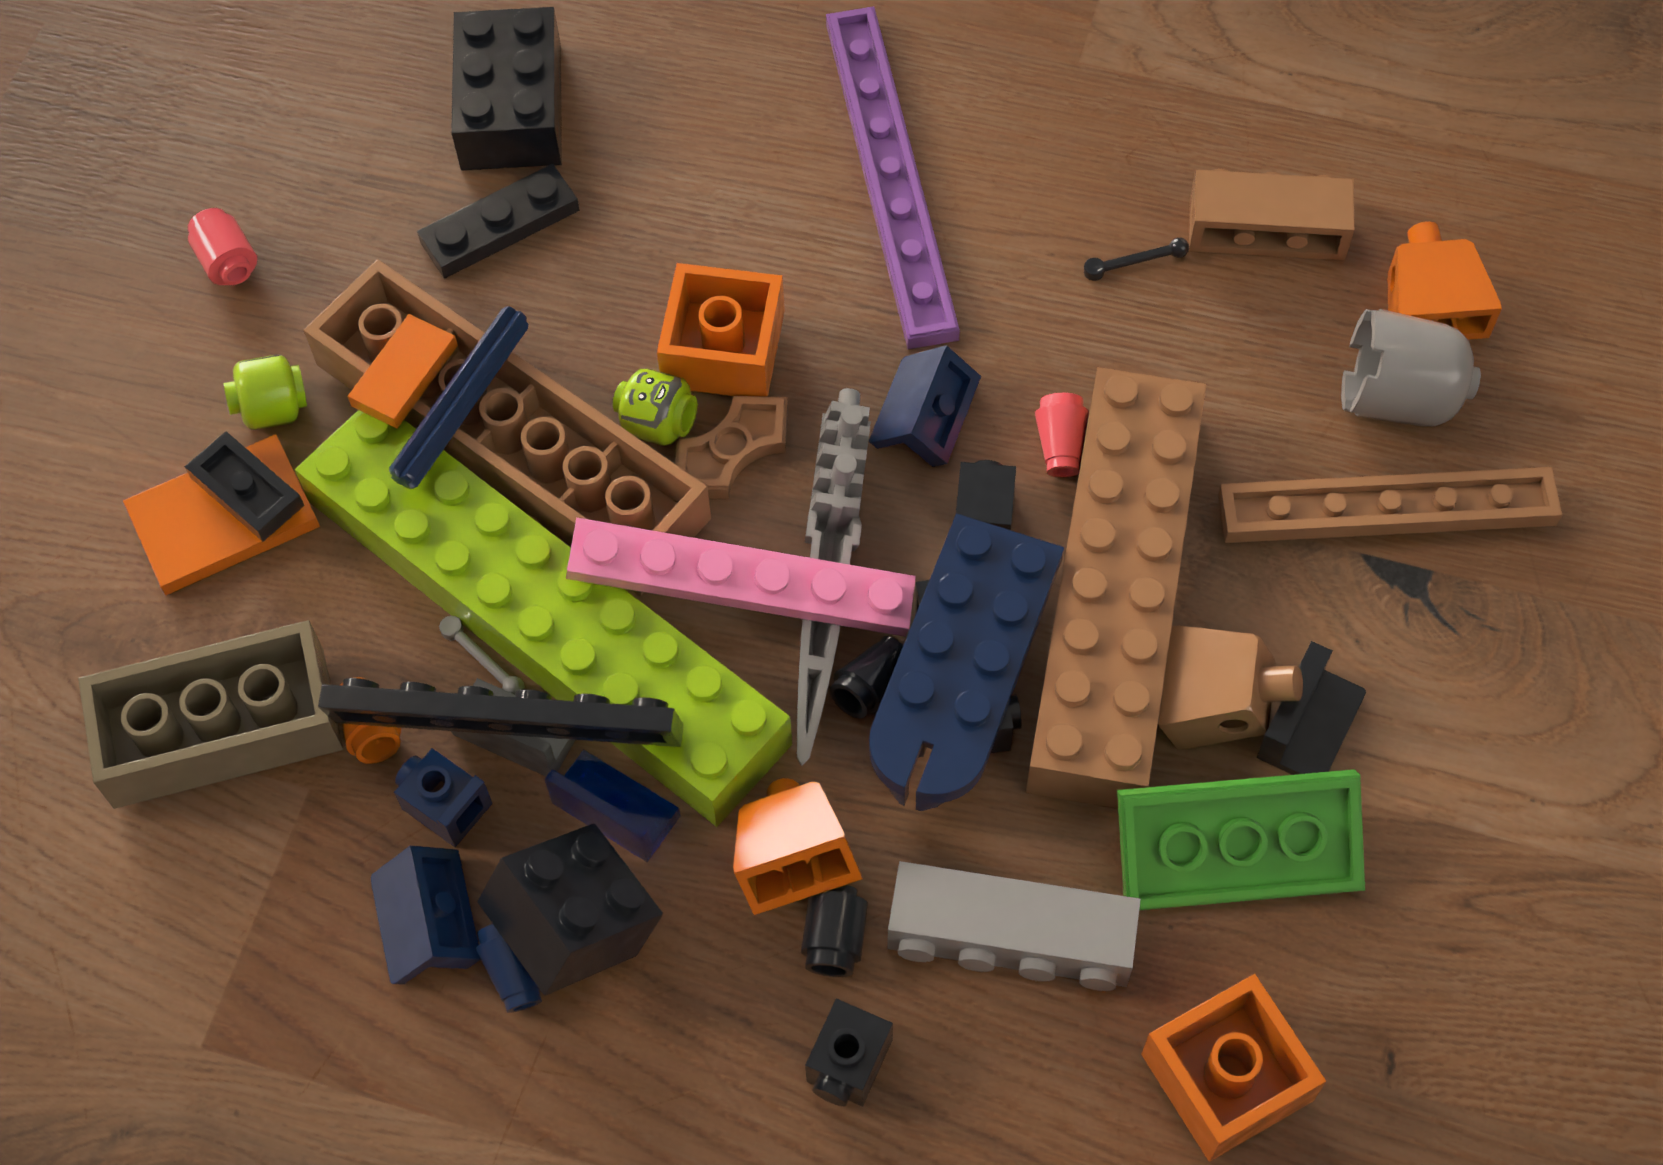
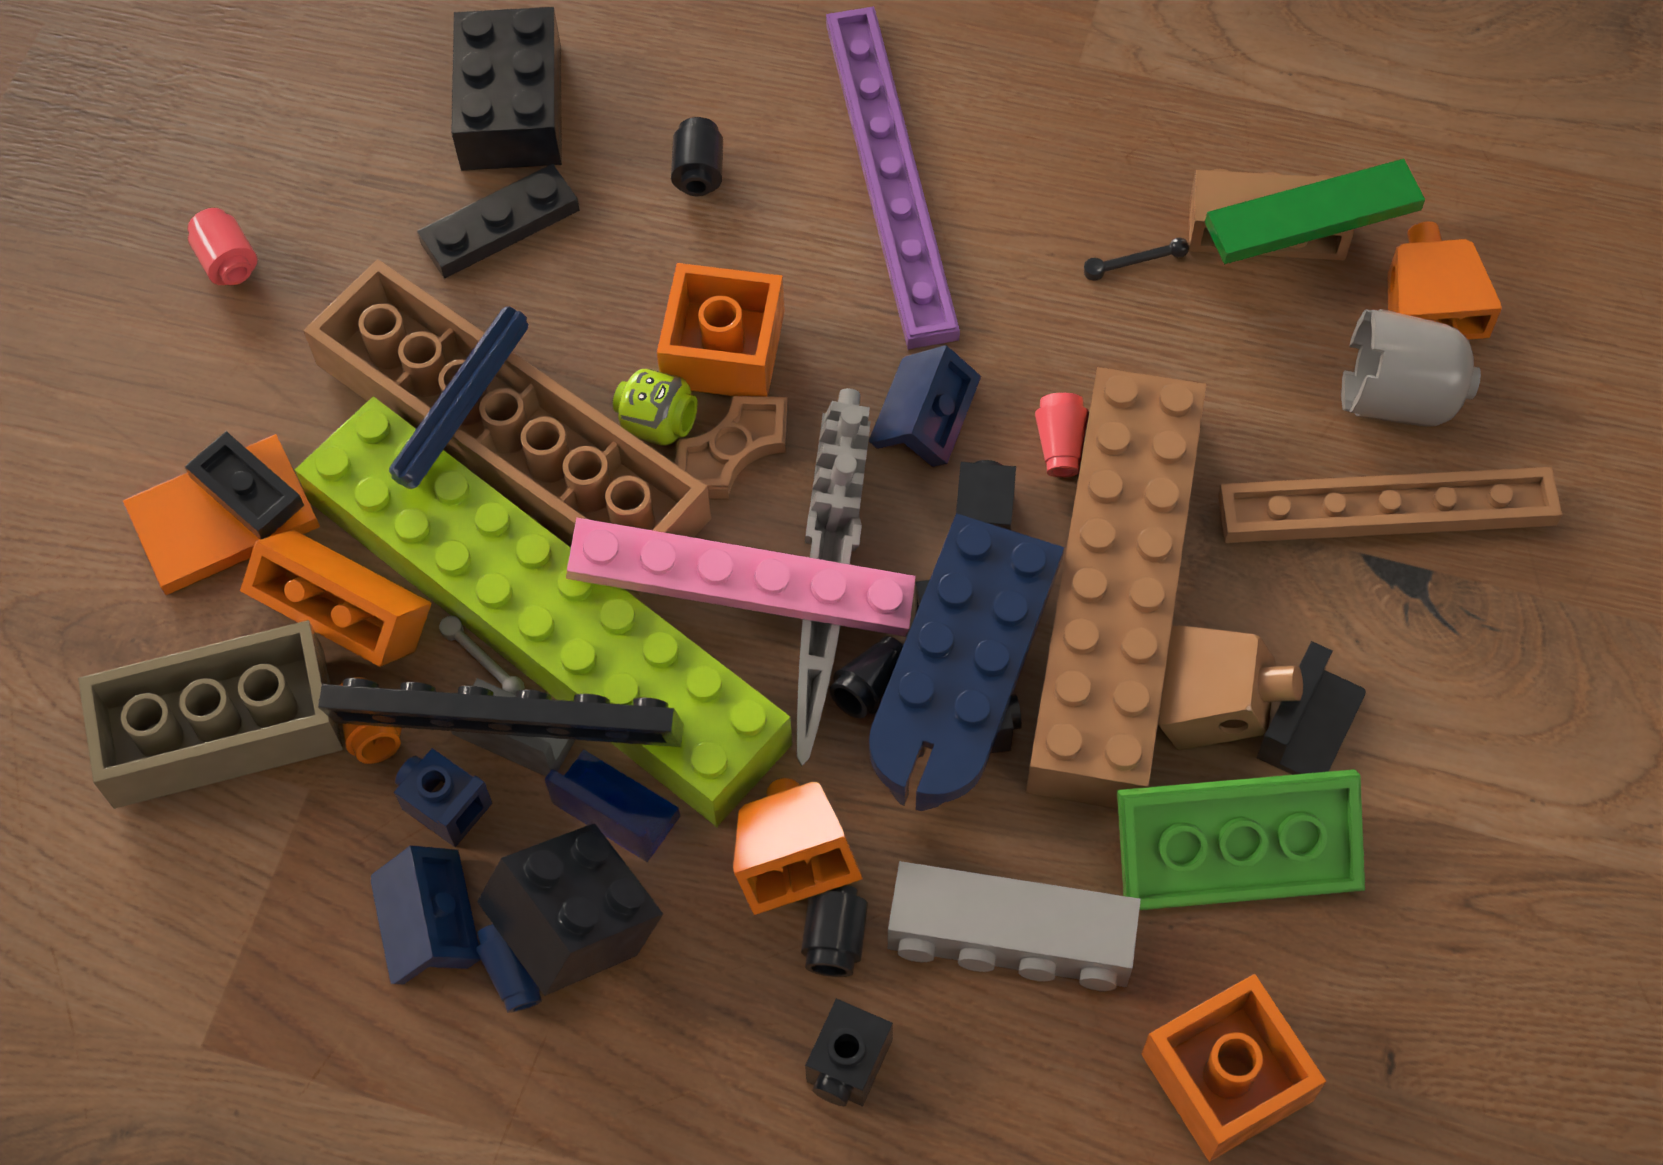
lime head [223,354,307,430] -> none
orange tile [347,314,458,429] -> none
none -> orange brick [240,529,432,667]
none -> black brick [671,117,723,197]
none -> green tile [1205,159,1425,265]

